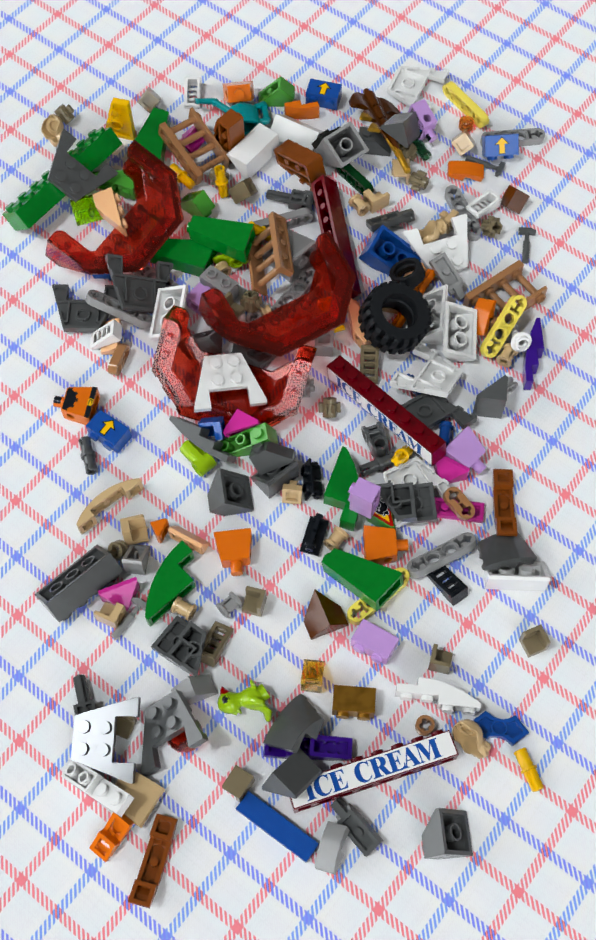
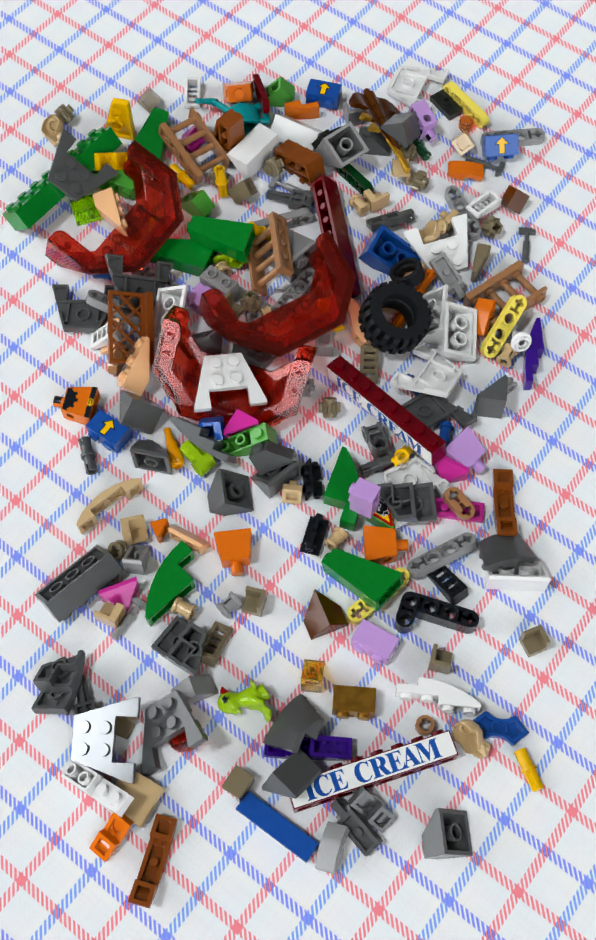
none -> dark grey slope [31,650,85,714]
none -> yellow slope [94,152,130,171]
none -> dark orange fence [108,290,154,367]
none -> light nougat slope [117,336,150,397]
none -> dark grey slope [119,390,164,435]
none -> dark grey slope [130,439,173,475]
none -> light orange piece [163,427,184,469]
none -> dark red tile [253,74,270,114]
none -> dark tan gear [263,156,284,177]
none -> light grey piece [268,174,308,196]
none -> light grey panel [343,102,364,126]
none -> dark grey slope [348,785,397,833]
none -> black beam [395,591,479,634]
none -> pearl dark grey plate [430,89,463,121]
none -> dark tan slope [471,243,491,282]

